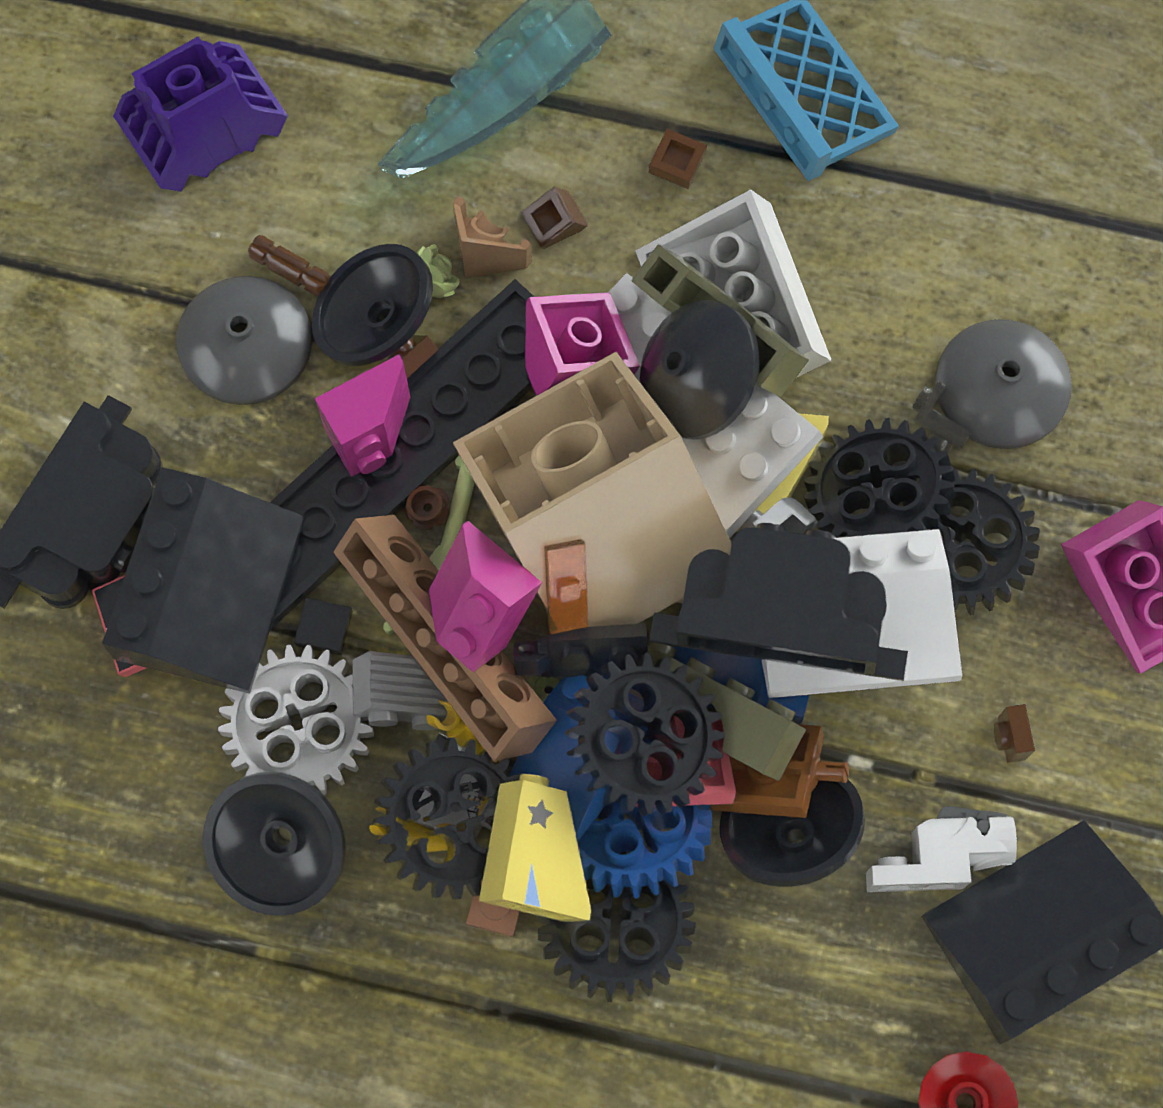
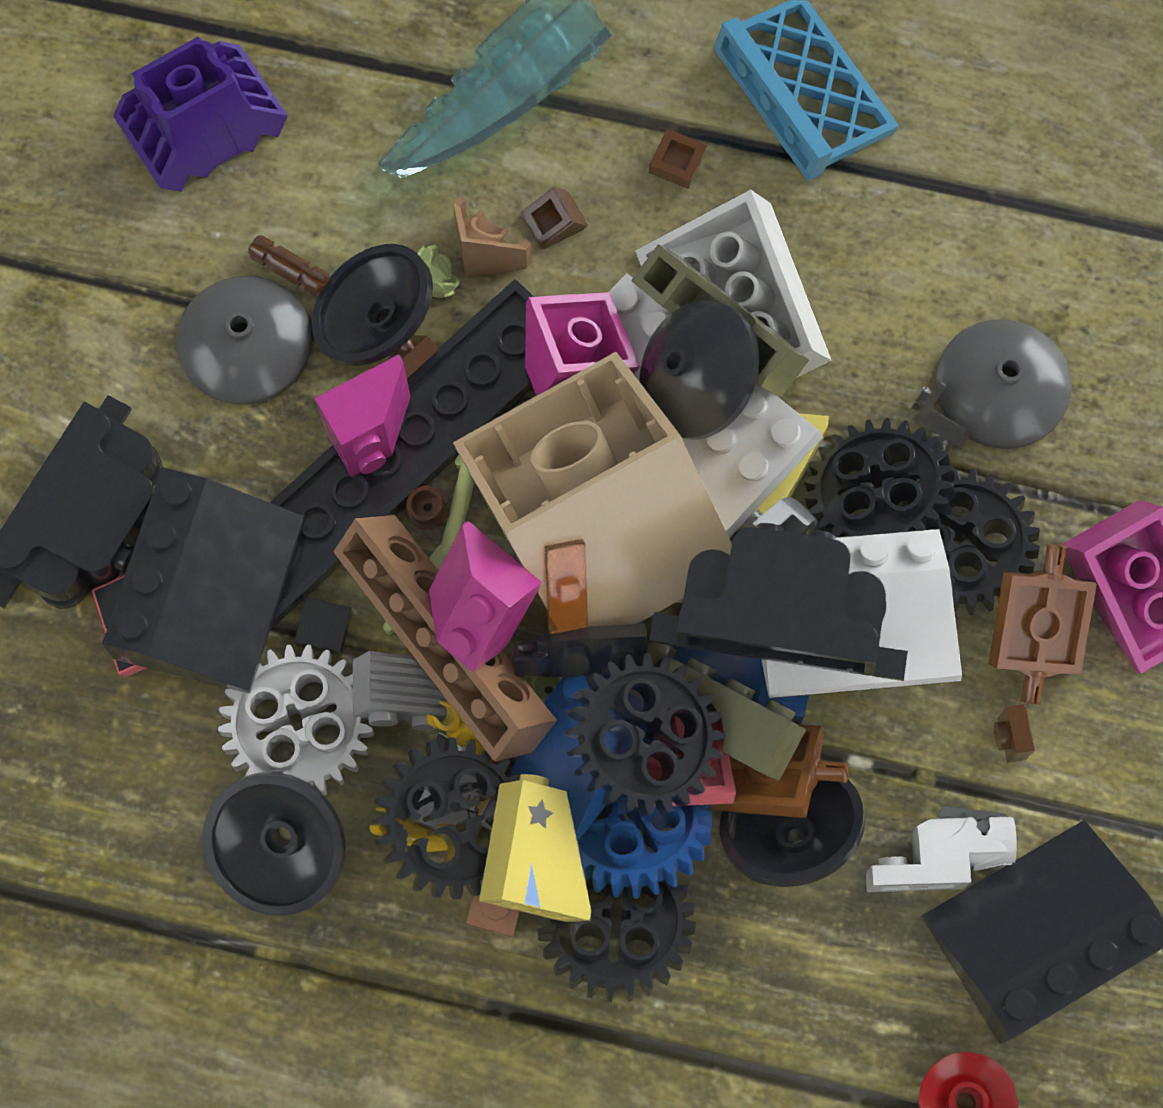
none -> dark orange plate [988,543,1097,705]

